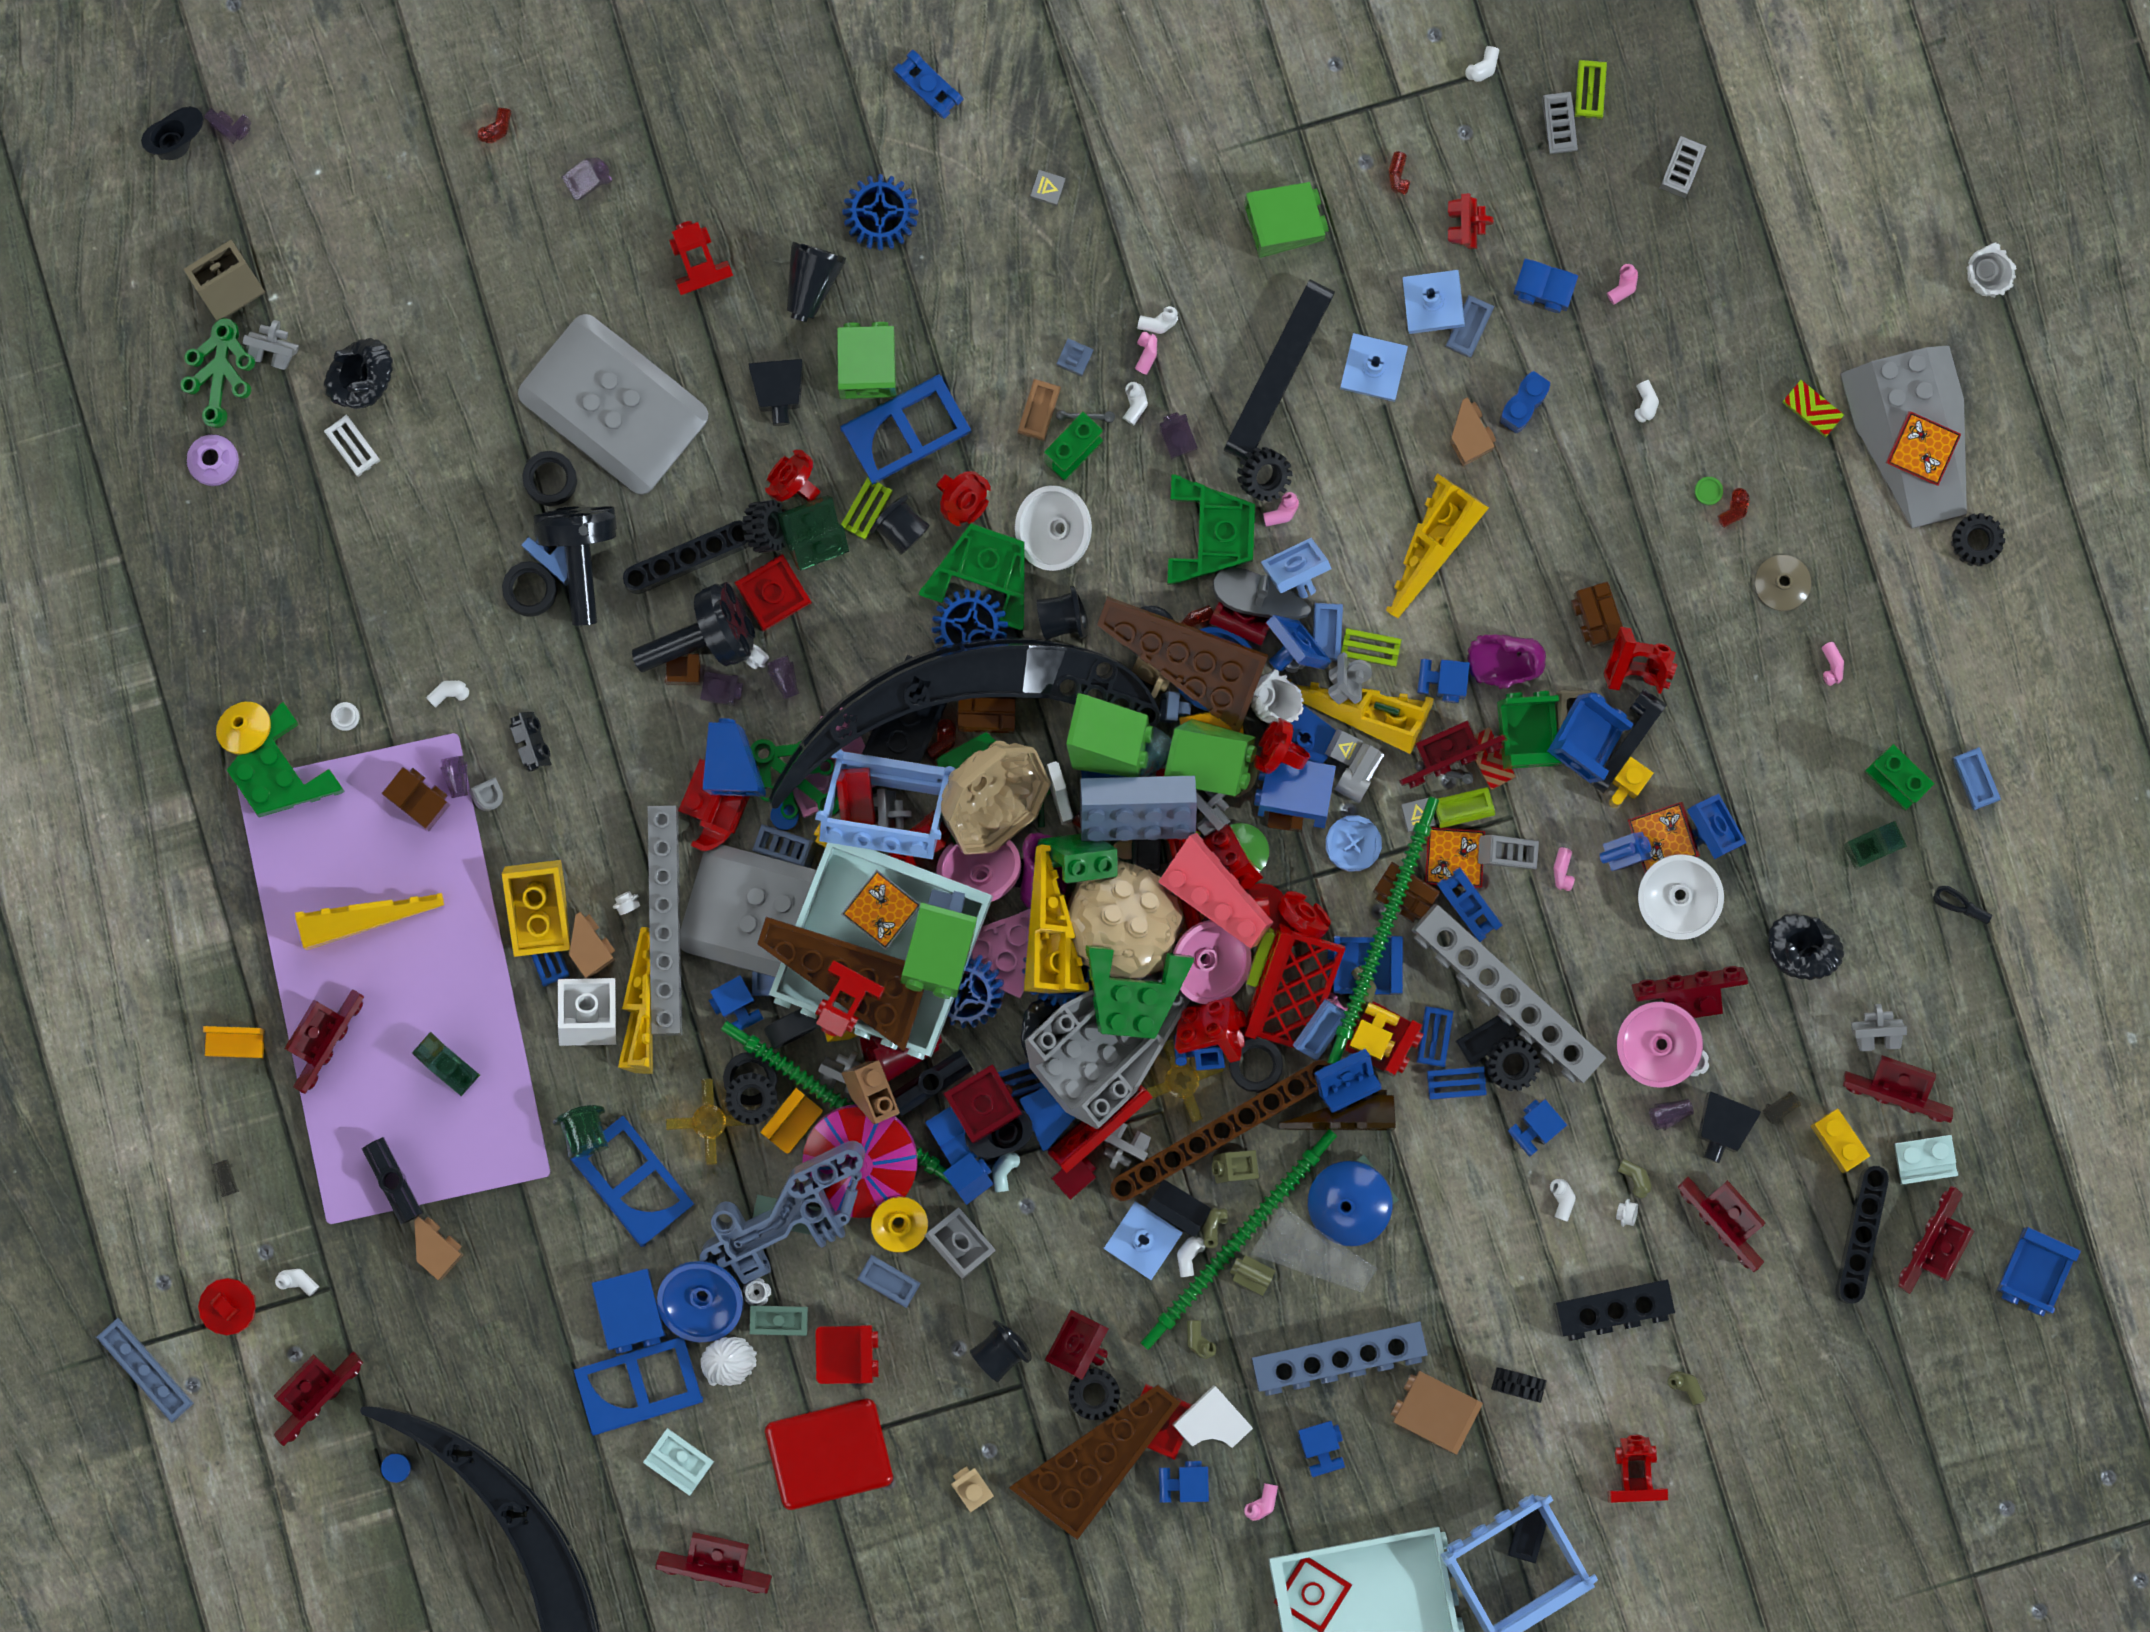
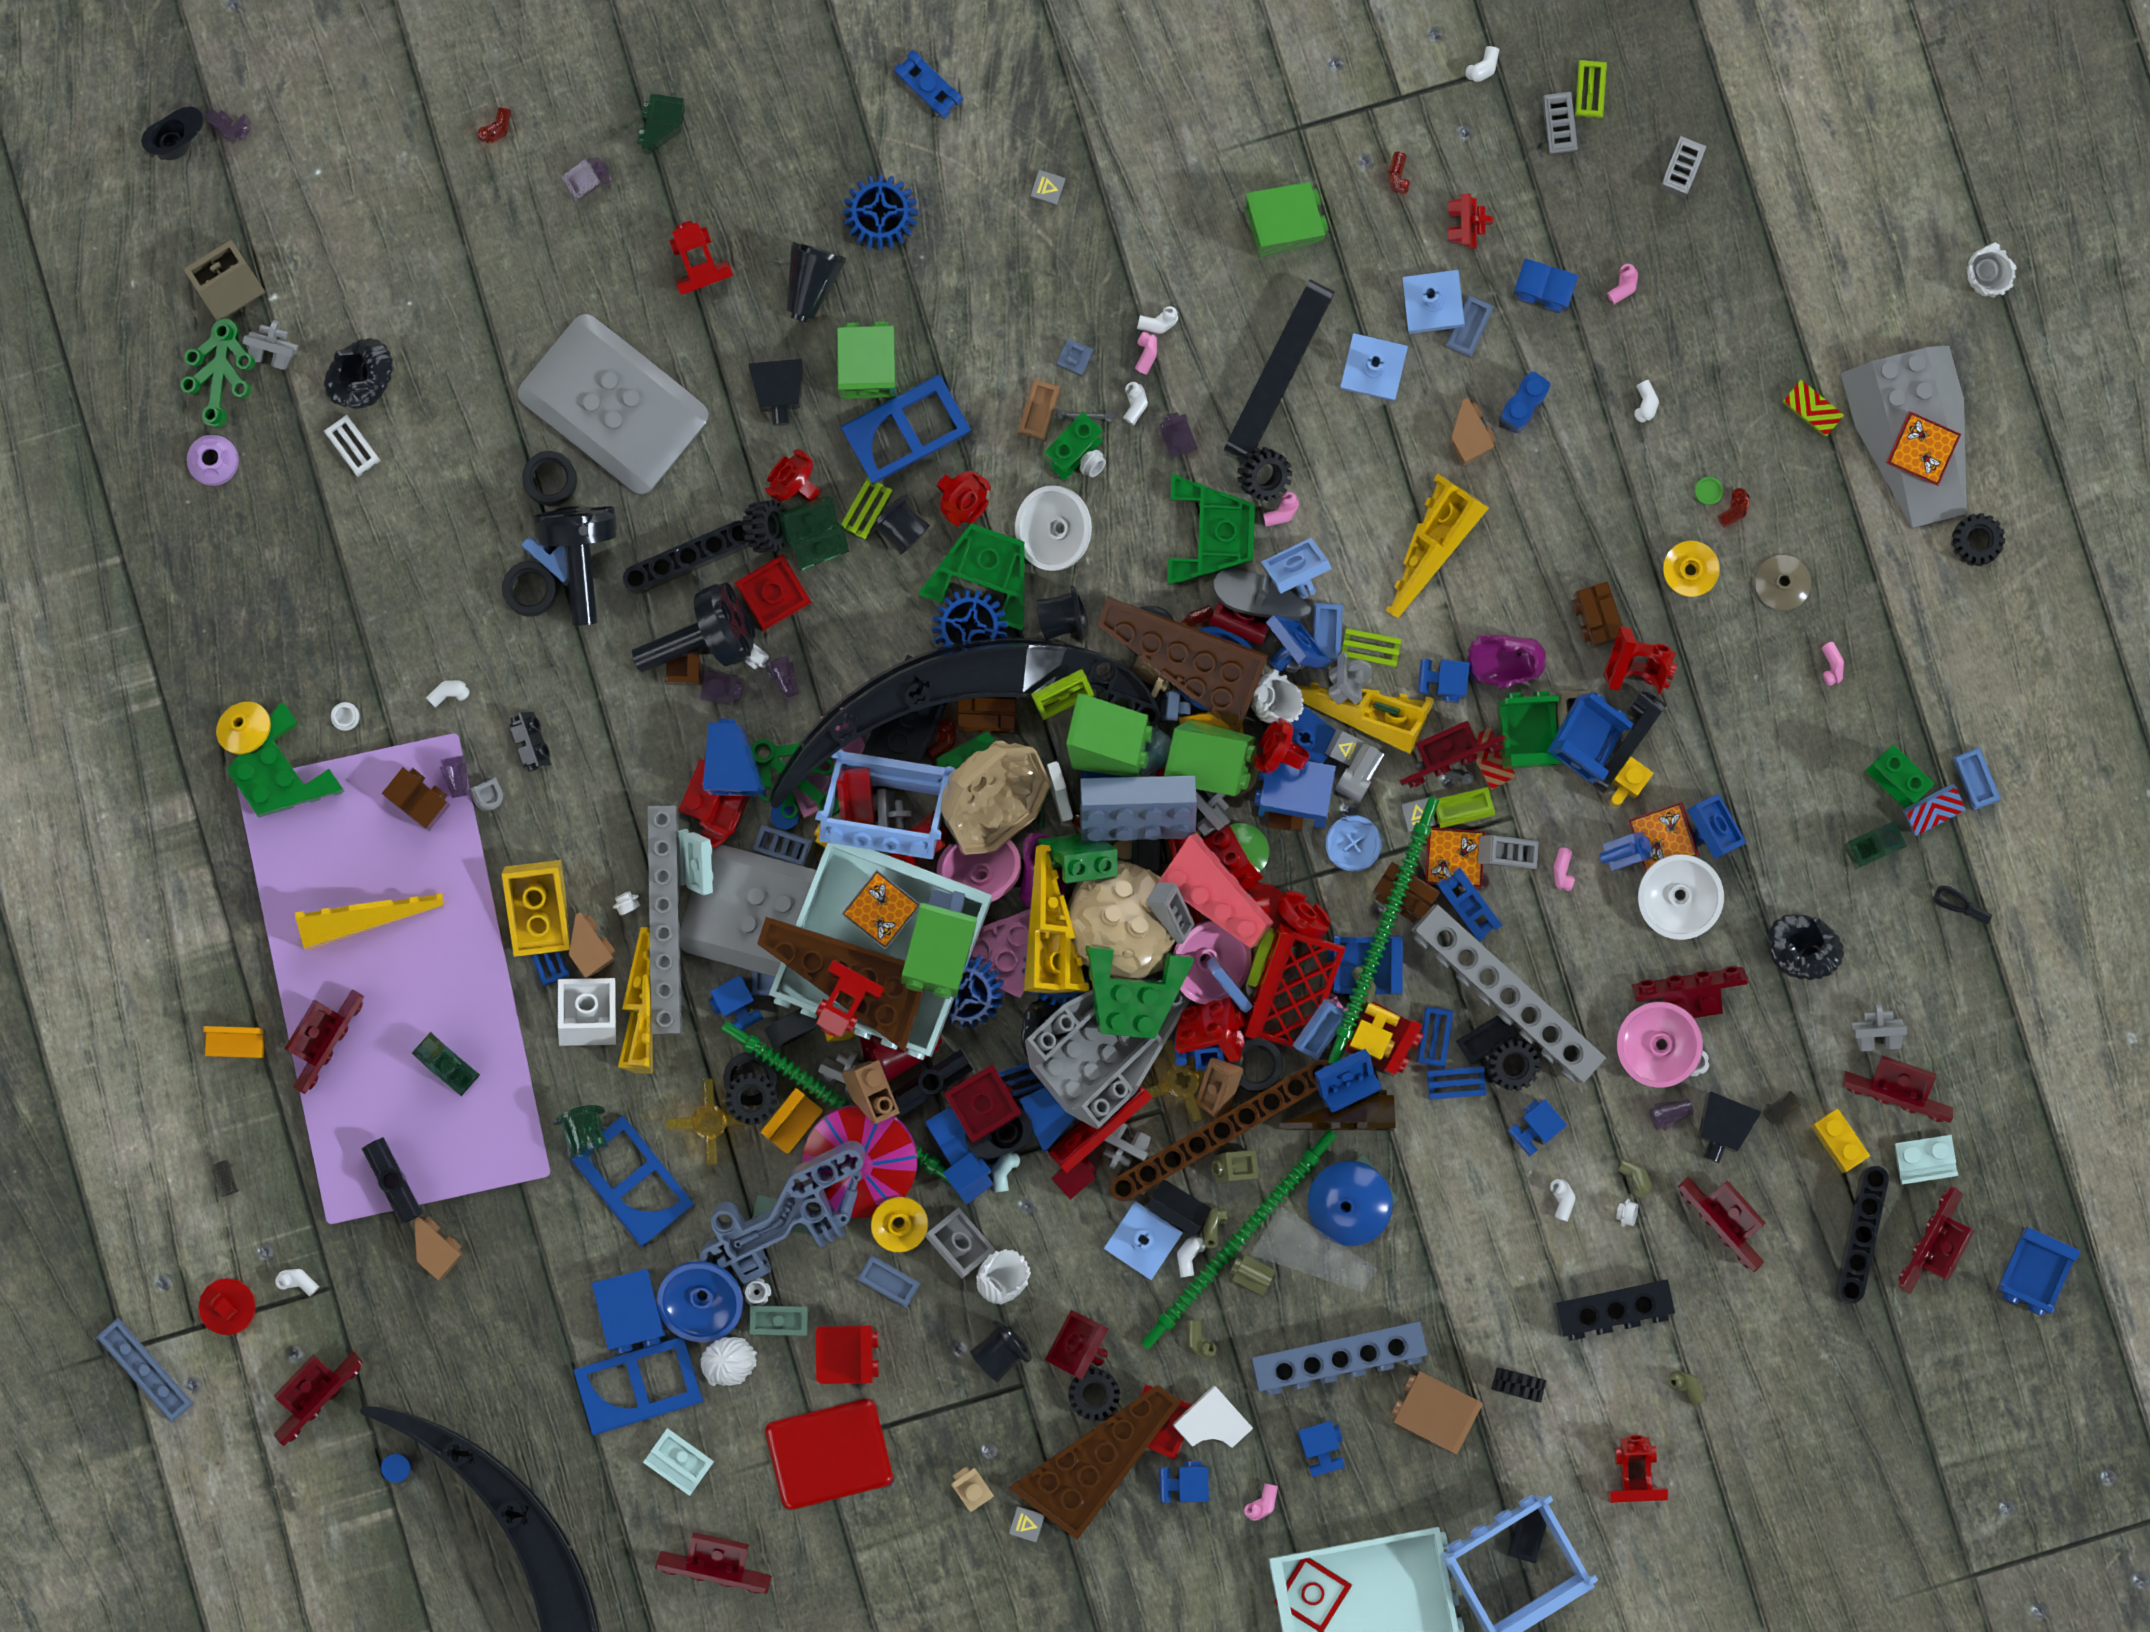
none -> clear green slope [638,93,686,155]
none -> light aqua plate [677,829,713,896]
none -> white hair [976,1249,1031,1305]
none -> light grey tile [1009,1506,1045,1542]
none -> lime tile [1031,669,1094,720]
none -> white plate [1080,450,1106,477]
none -> light grey slope [1147,882,1195,944]
none -> medium nougat slope [1195,1058,1243,1119]
none -> medium blue tile [1206,957,1253,1013]
none -> yellow dish [1663,541,1720,597]
none -> tile [1903,784,1966,836]

